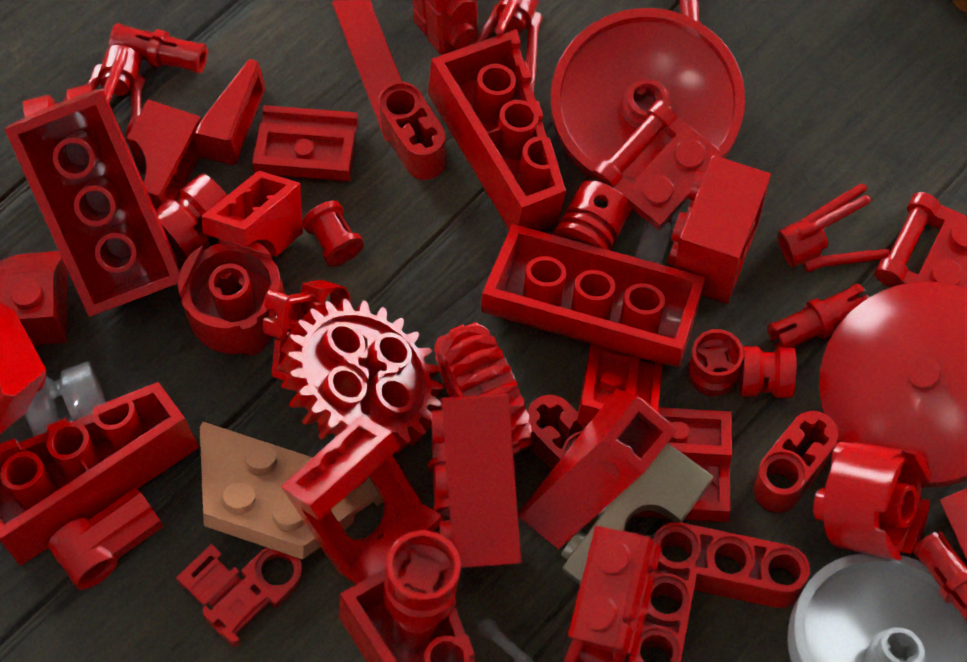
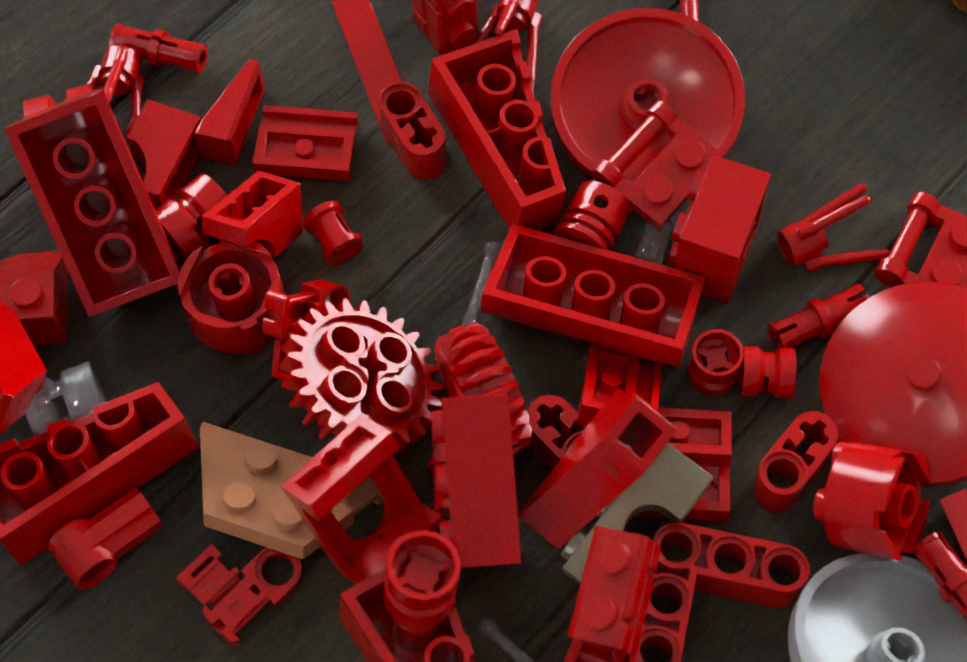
none -> clear hinge [462,241,501,326]

